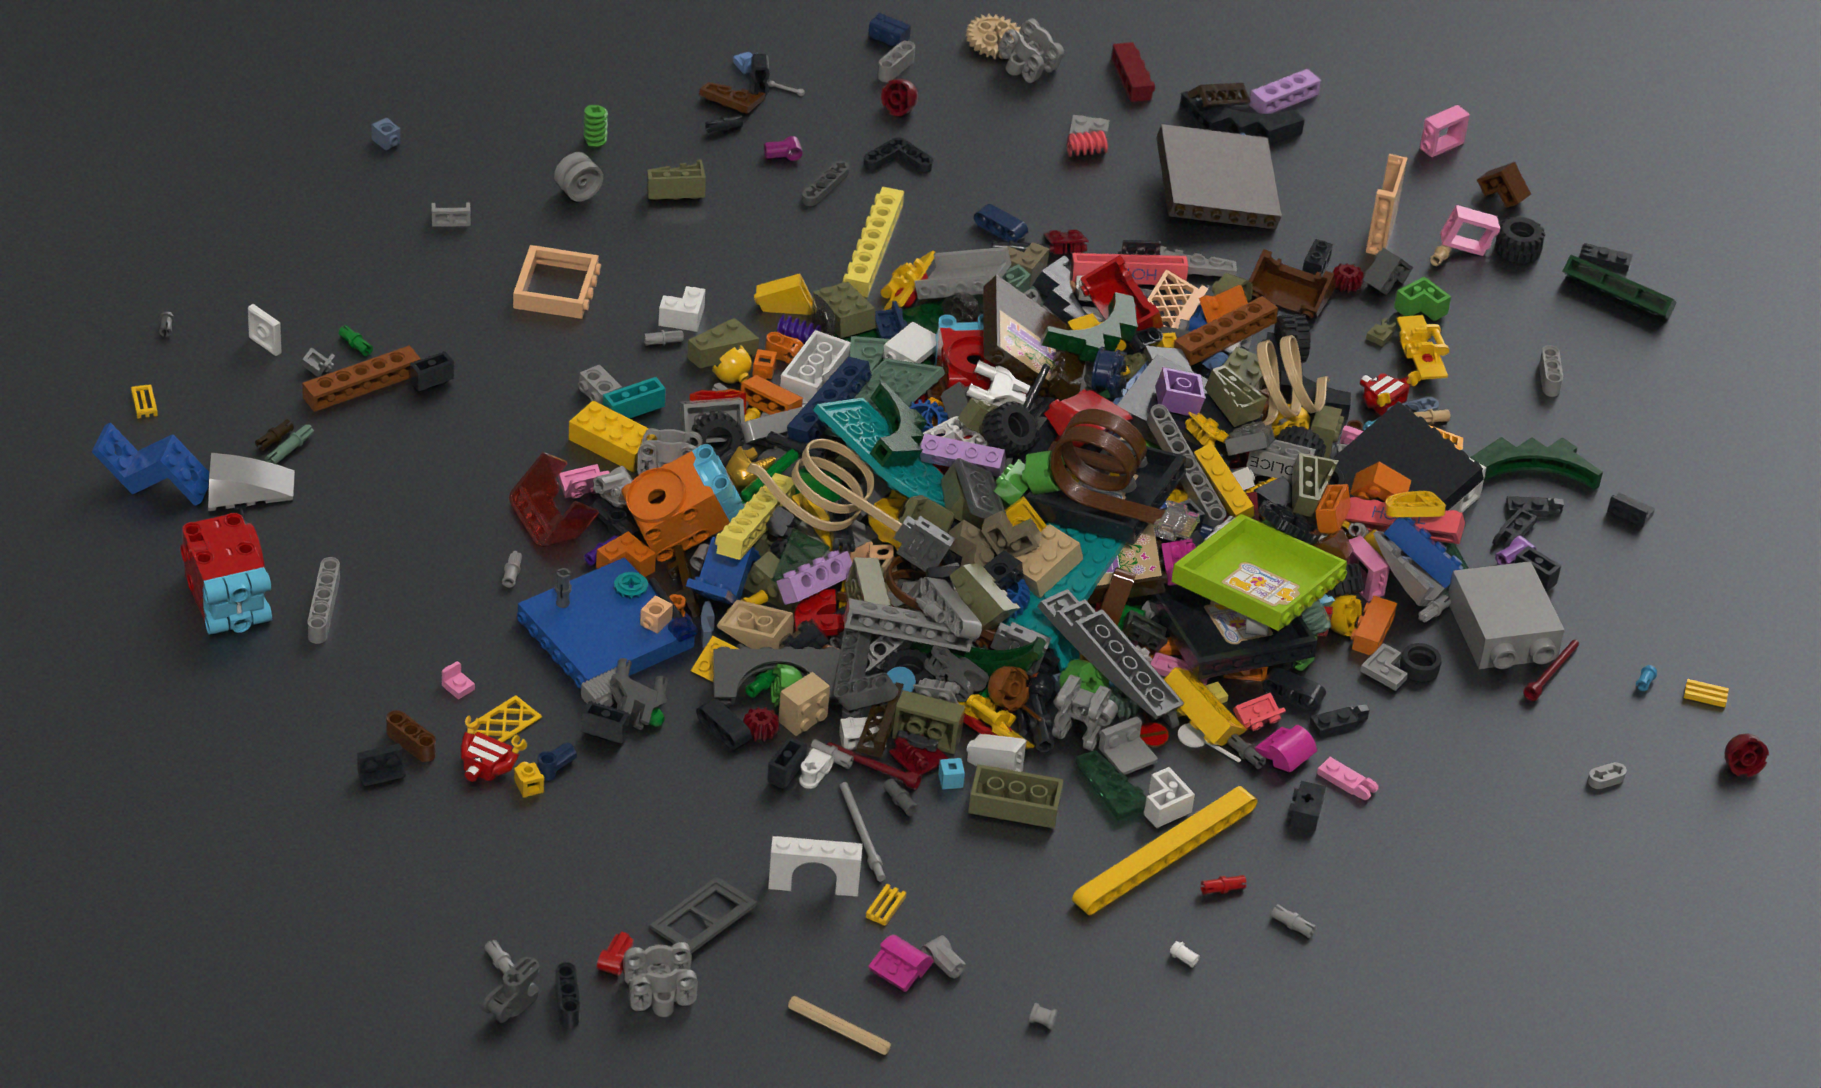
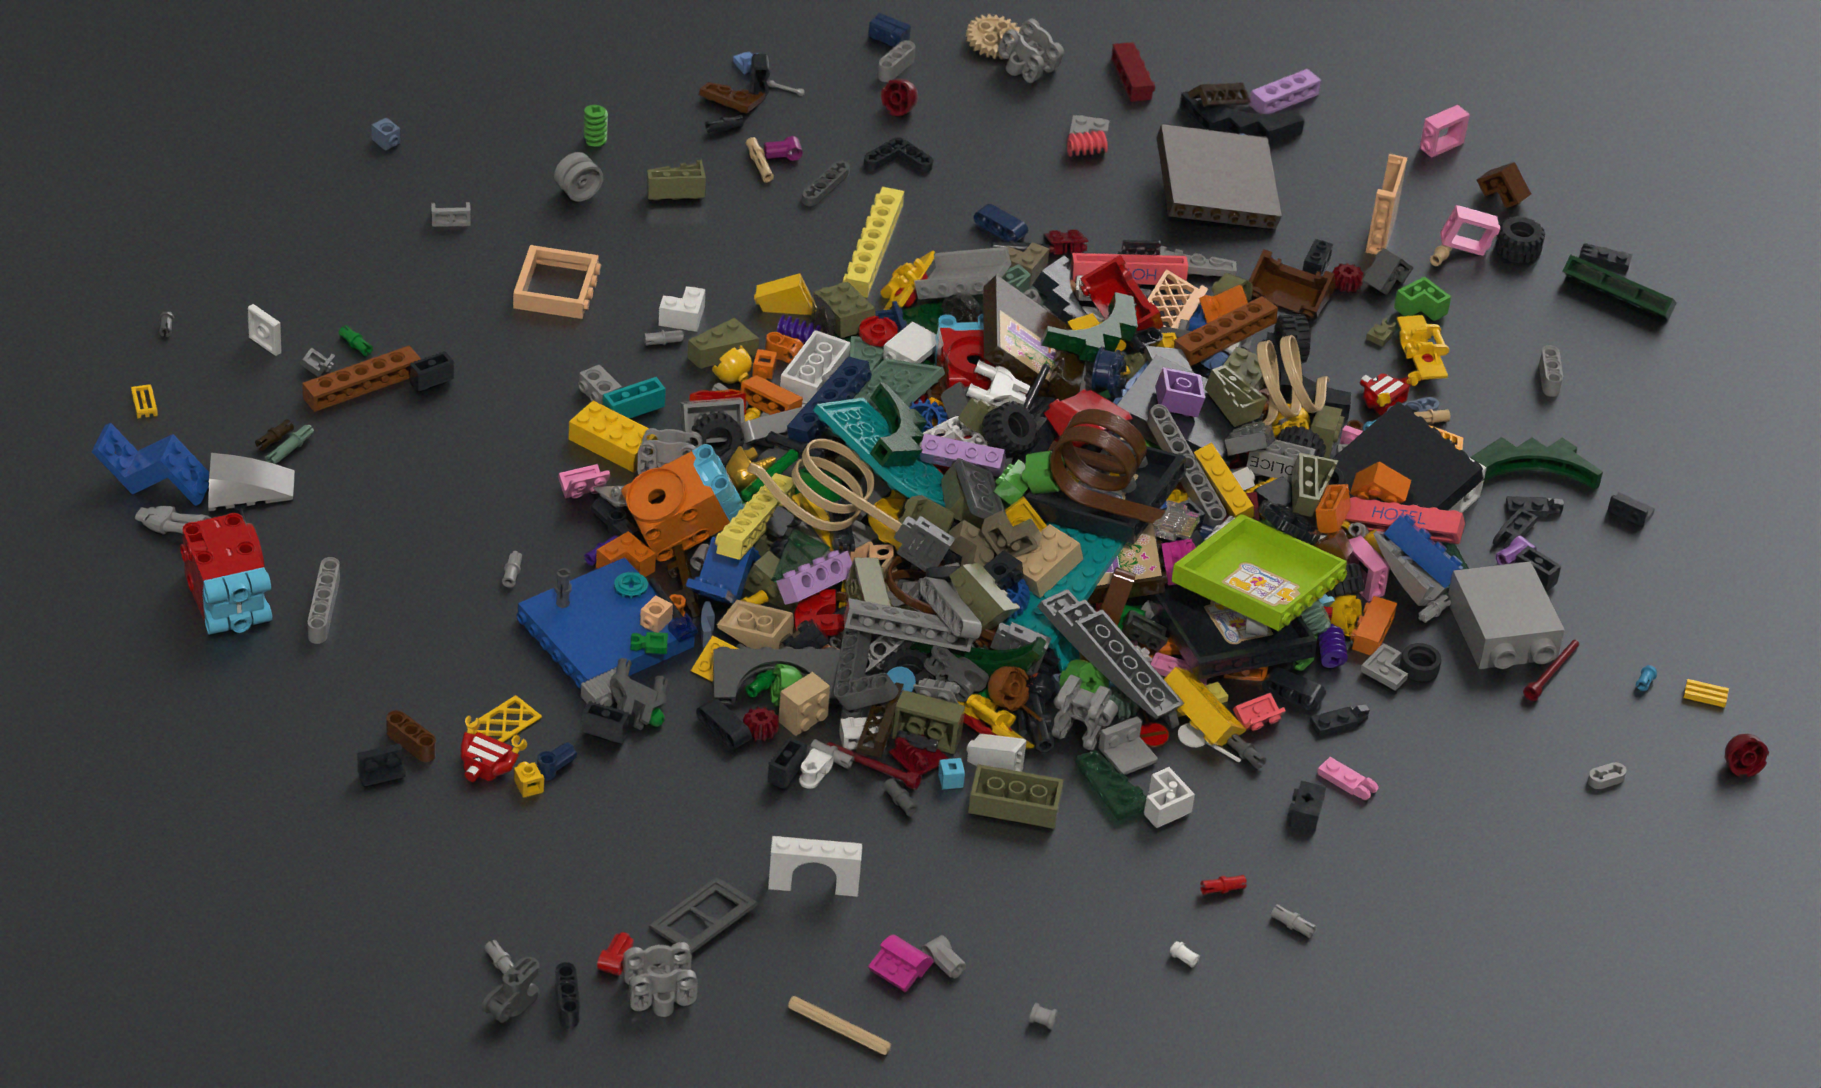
bright pink bracket [442,661,475,700] -> none
clear red windscreen [509,452,599,547] -> none
light grey piece [593,466,633,495] -> none
light grey bar [840,782,886,881] -> none
yellow tile [866,884,907,926] -> none
light grey axle [916,596,947,623] -> none
yellow beam [1072,786,1258,915] -> none
yellow hinge [1185,412,1229,446] -> none
dark pink brick [1255,725,1317,772] -> none
yellow beam [1385,491,1446,517] -> none
none -> light grey piece [135,506,211,534]
none -> green plate [631,632,668,654]
none -> tan pin [746,137,774,182]
none -> red tile [859,316,898,346]
none -> dark purple piece [1318,624,1348,668]

